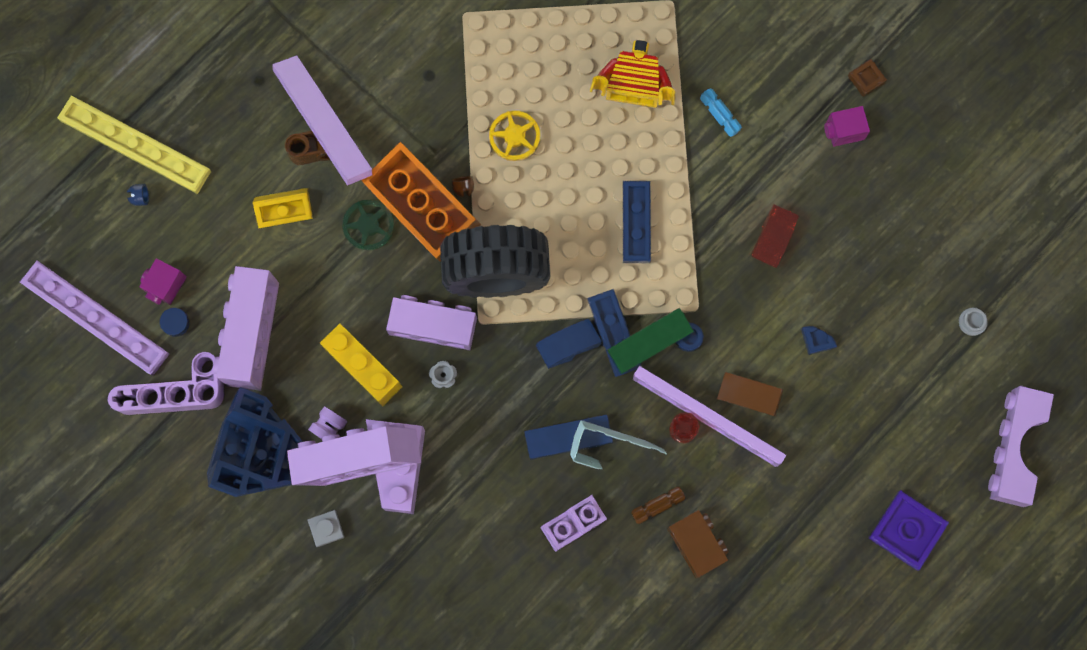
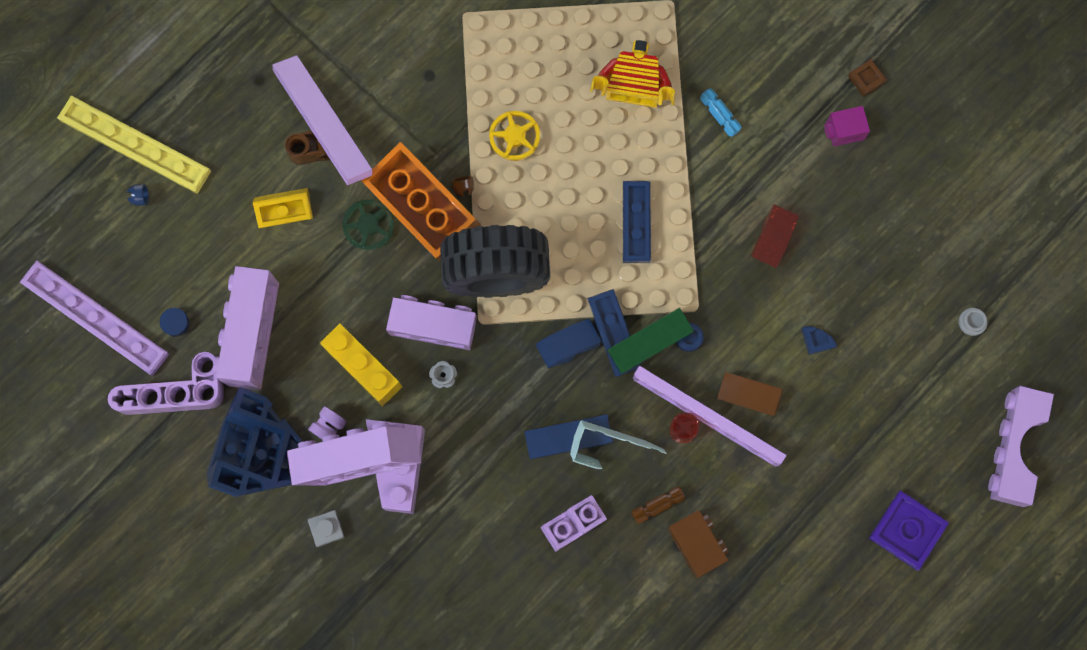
magenta brick [140,258,186,305] -> none

